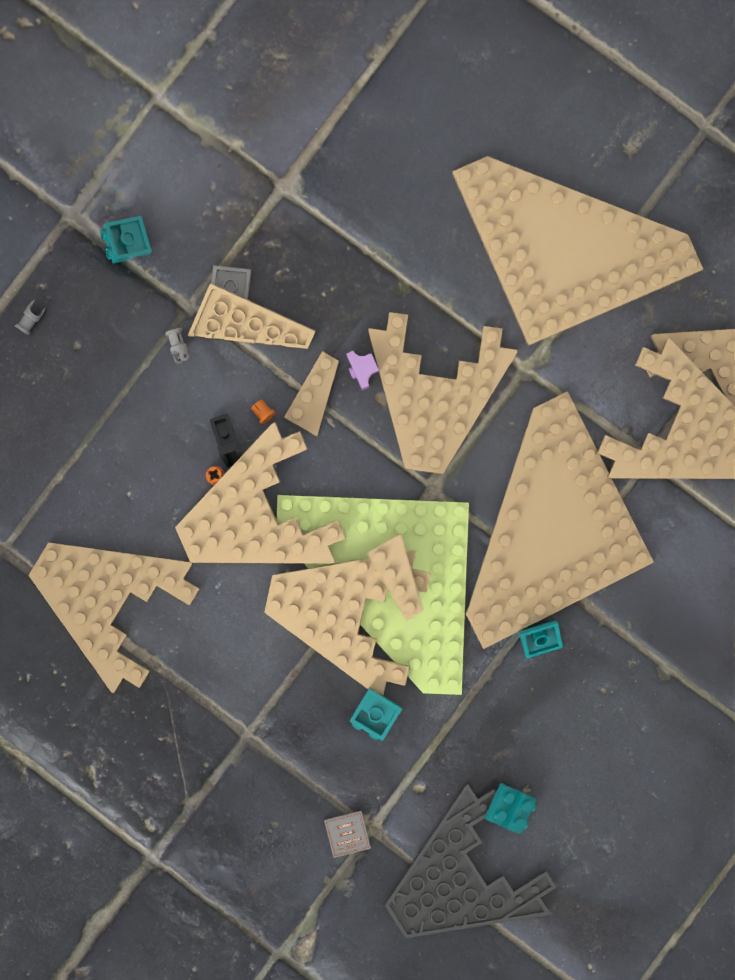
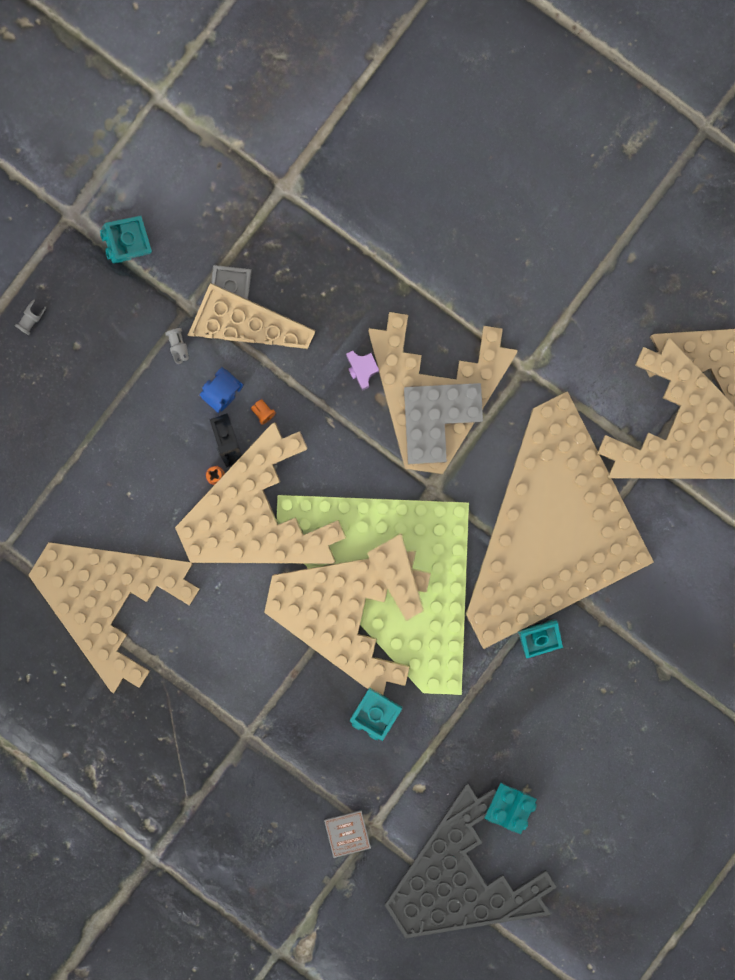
tan wing [284,351,339,436] -> none
tan plate [452,156,703,346] -> none
none -> blue brick [199,367,244,413]
none -> light grey plate [404,383,483,464]

